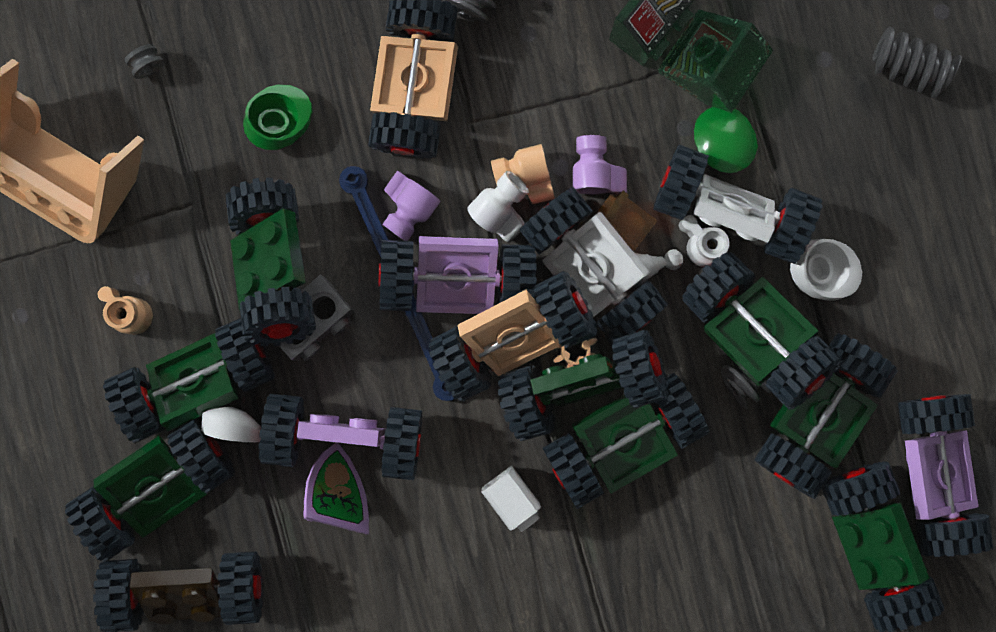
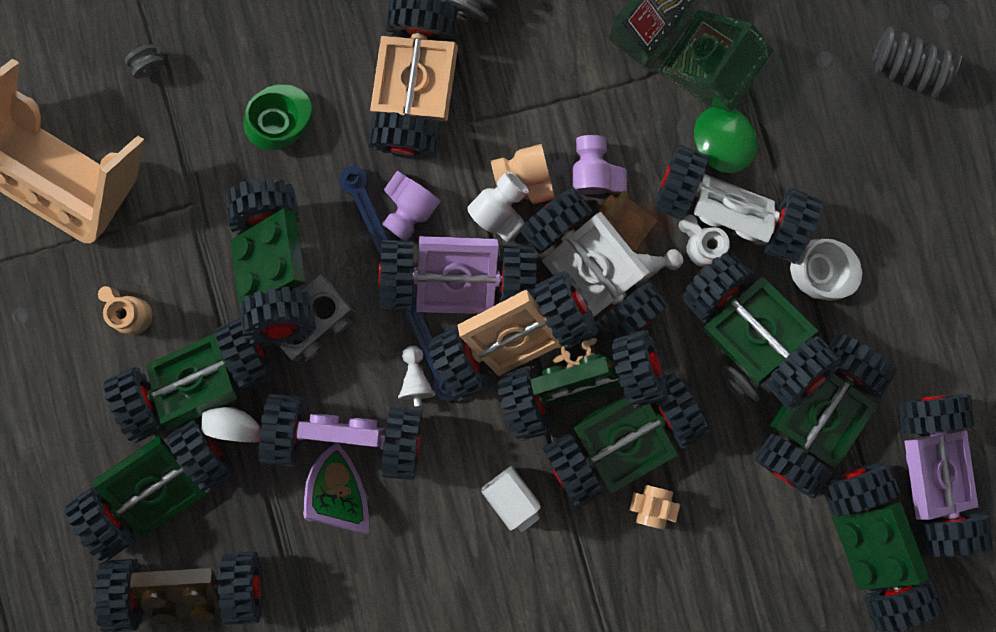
none -> white piece [398,345,436,407]
none -> light nougat gear [630,485,680,530]

